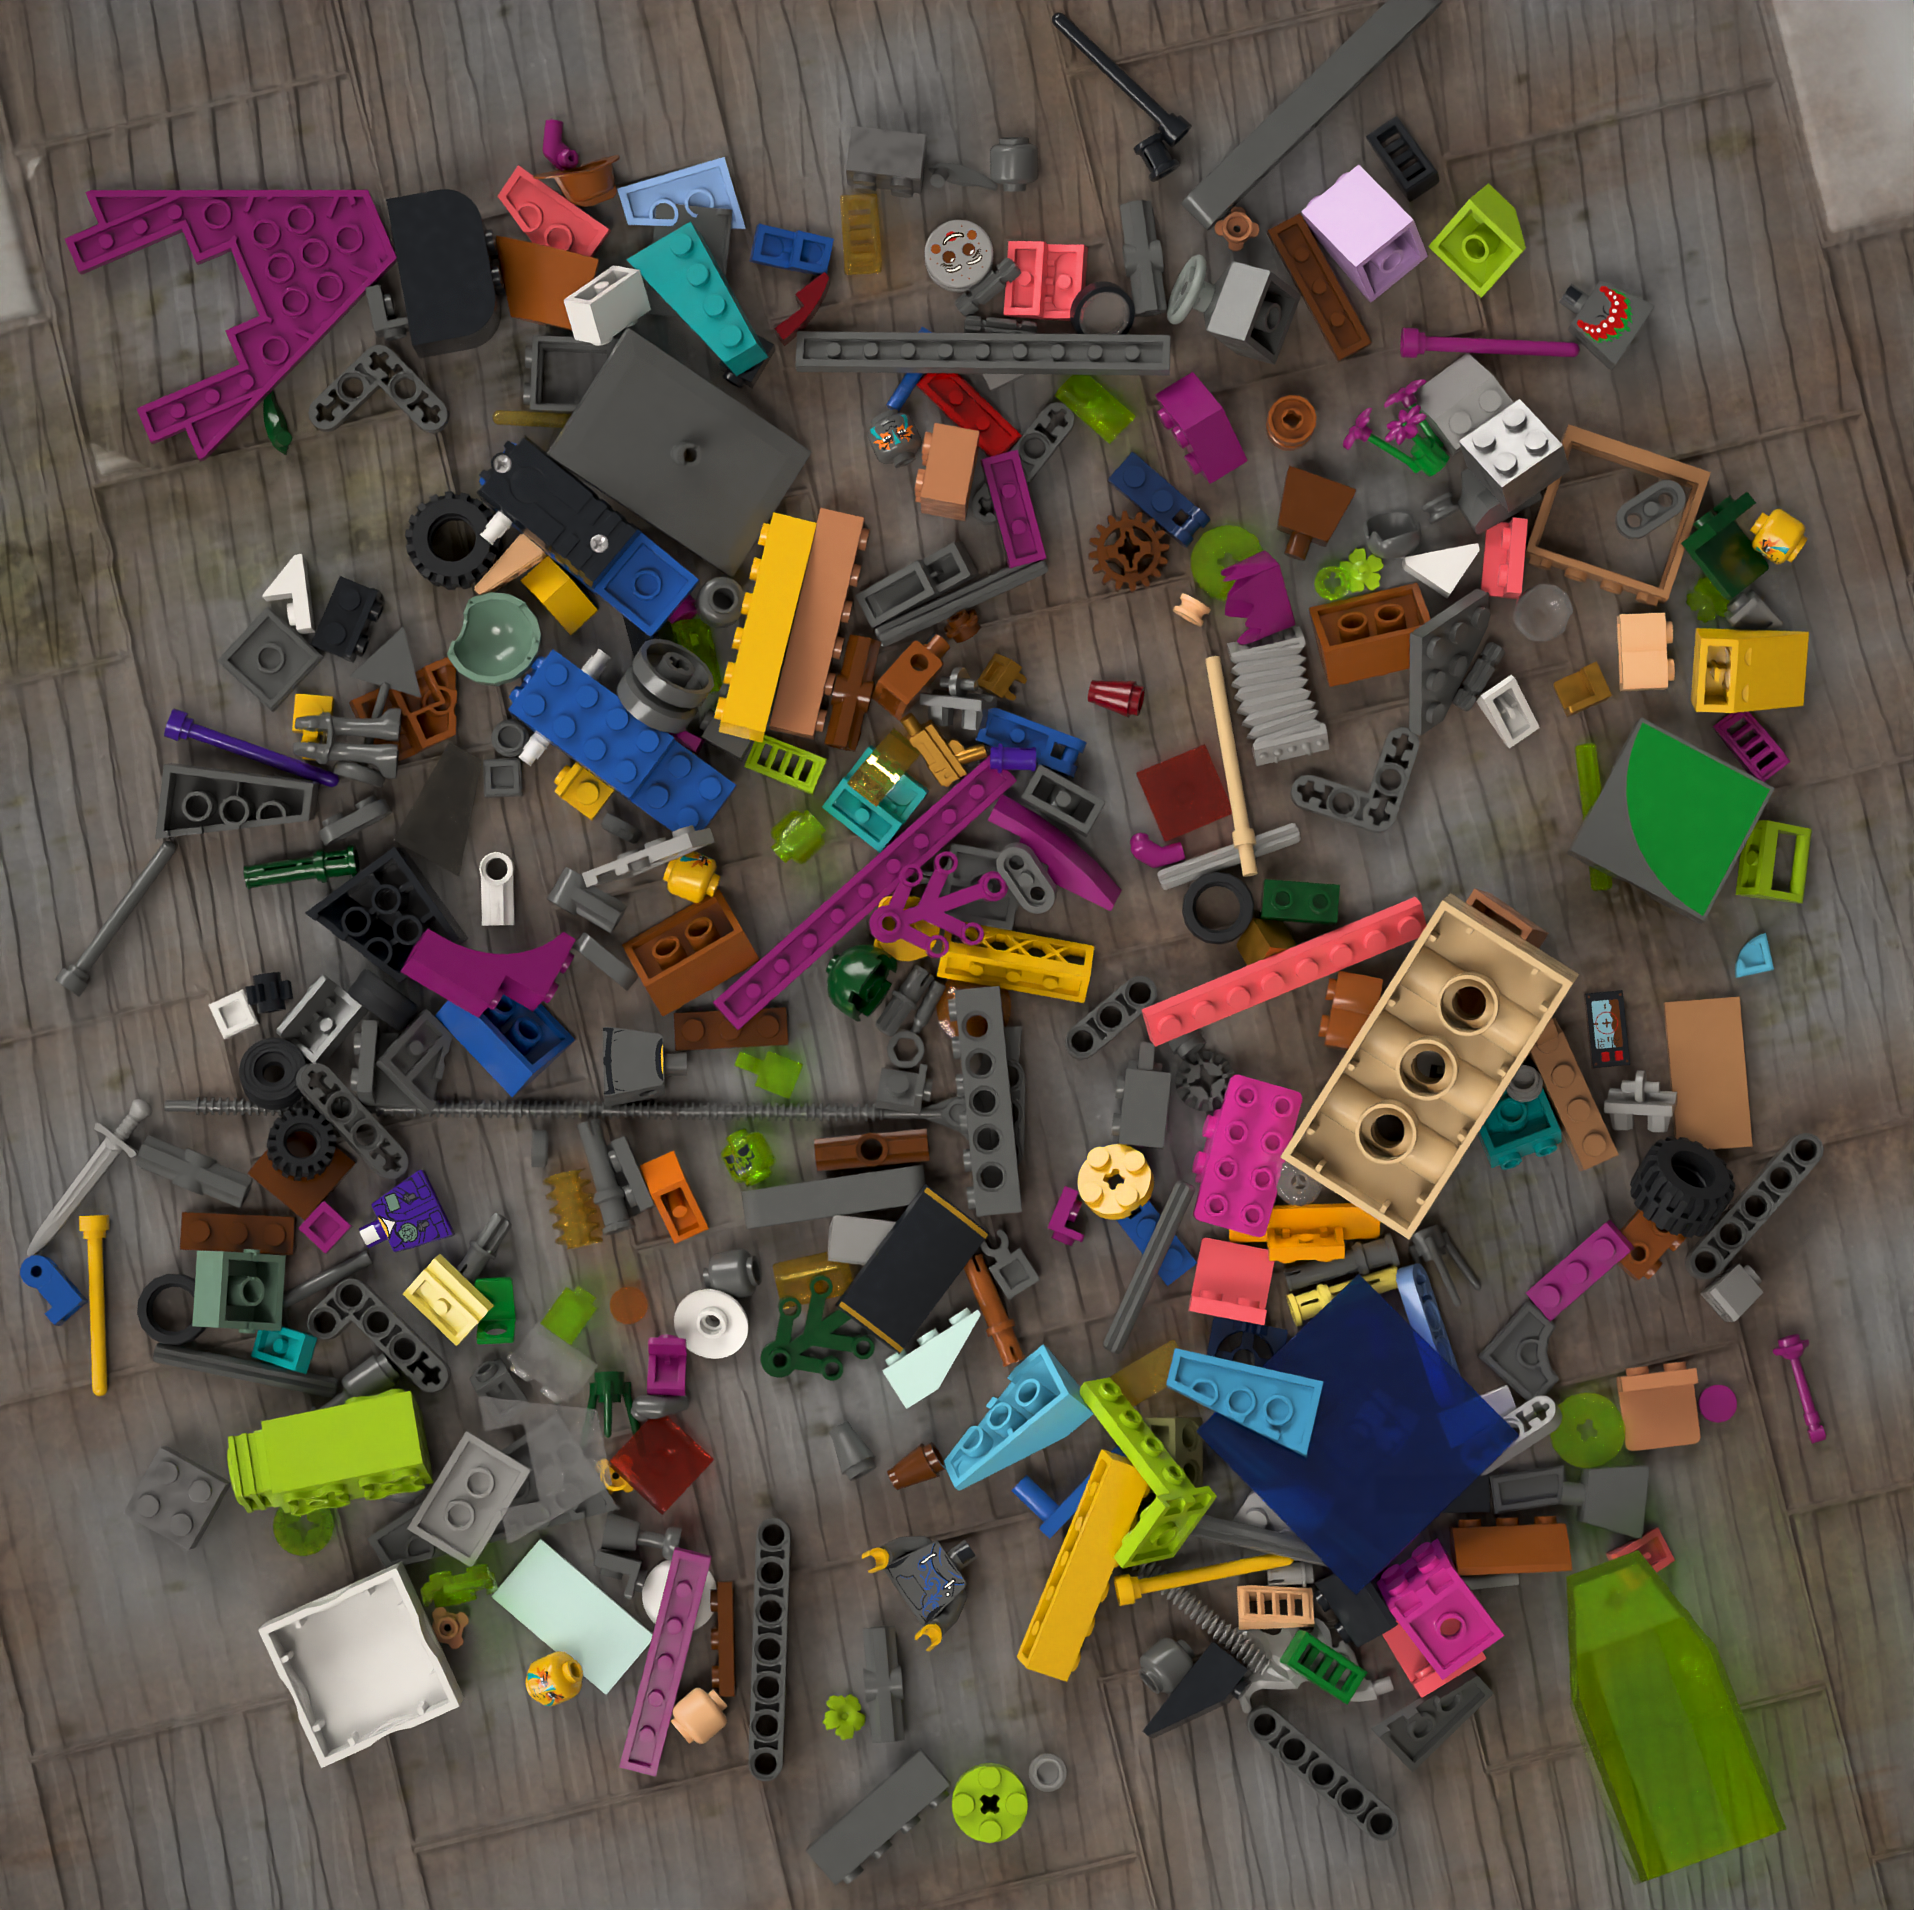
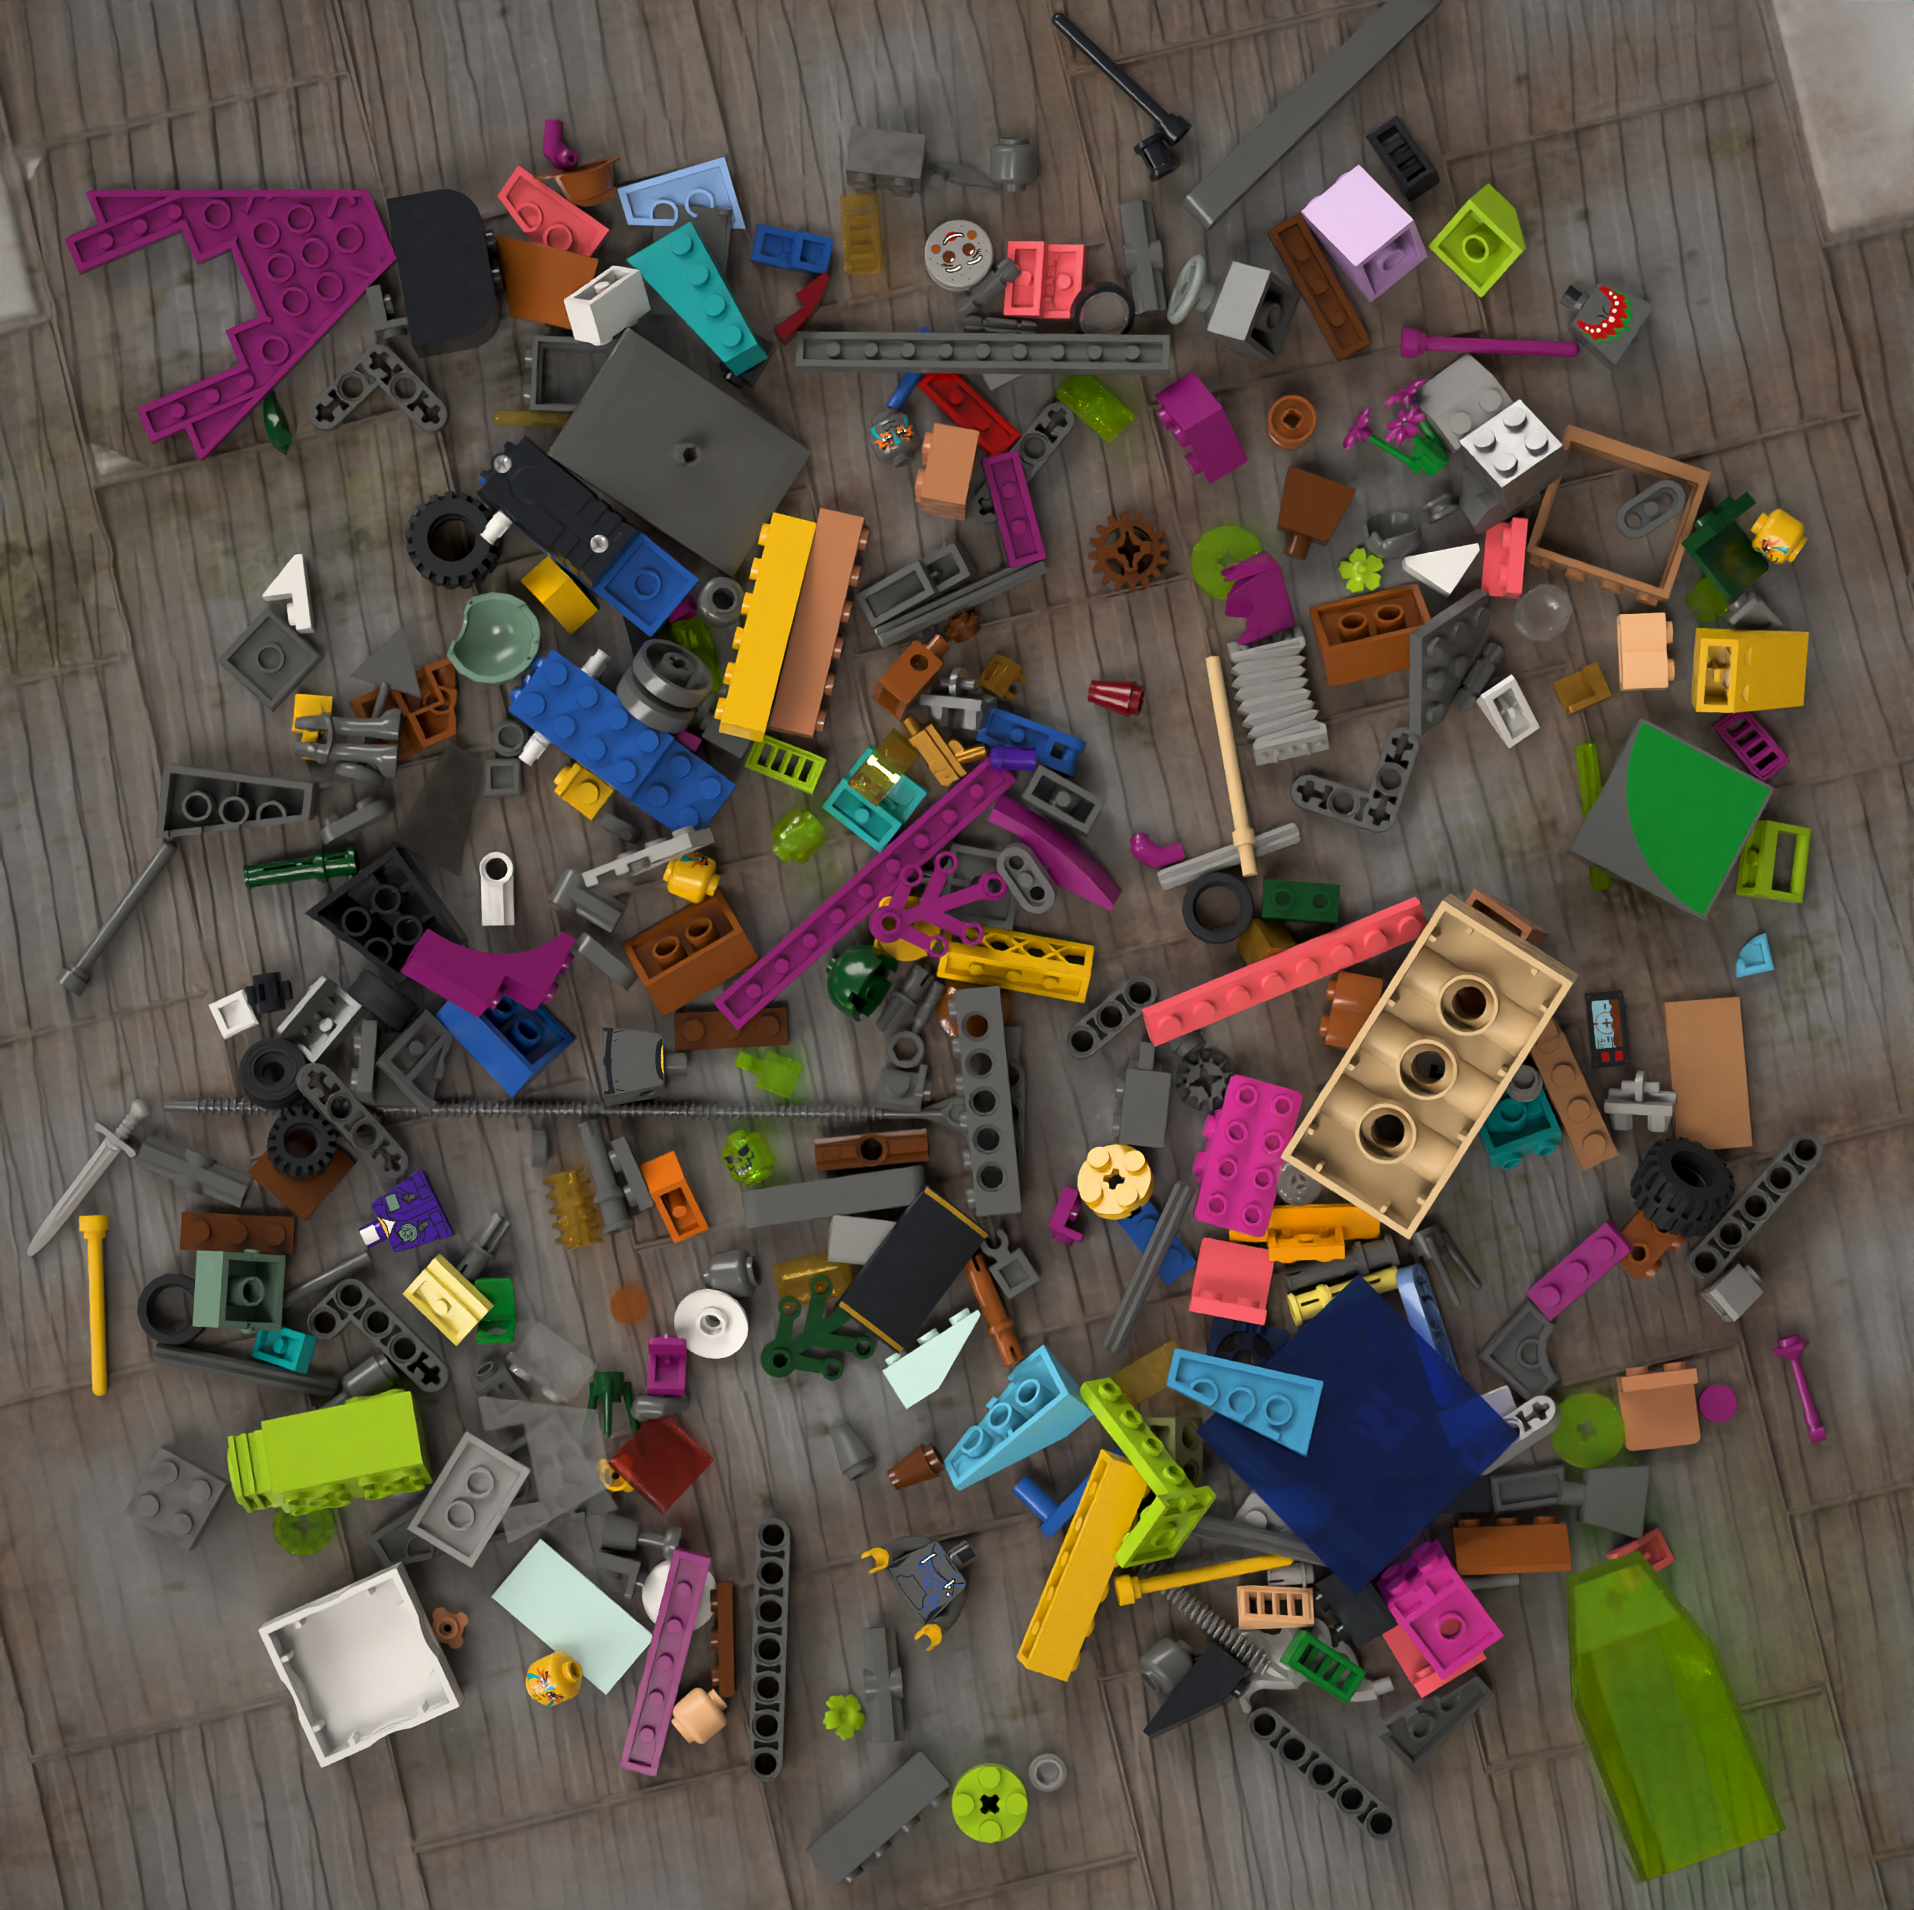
blue leg [20,1255,88,1326] -> none
dark purple piece [164,708,339,787] -> none
magenta tile [298,1201,353,1254] -> none
black bracket [311,576,385,663] -> none
clear neon green plate [420,1564,498,1607] -> none
light nougat slope [474,534,546,595] -> none
clear neon green brick [540,1285,599,1345] -> none
reddish brown piece [824,635,881,752] -> none
dark blue plate [1108,451,1211,548] -> none
clear red plate [1136,744,1232,843] -> none
light nougat bush [1173,593,1211,627] -> none
nougat plate [1215,207,1259,251] -> none
clear neon green bush [1314,566,1351,600] -> none

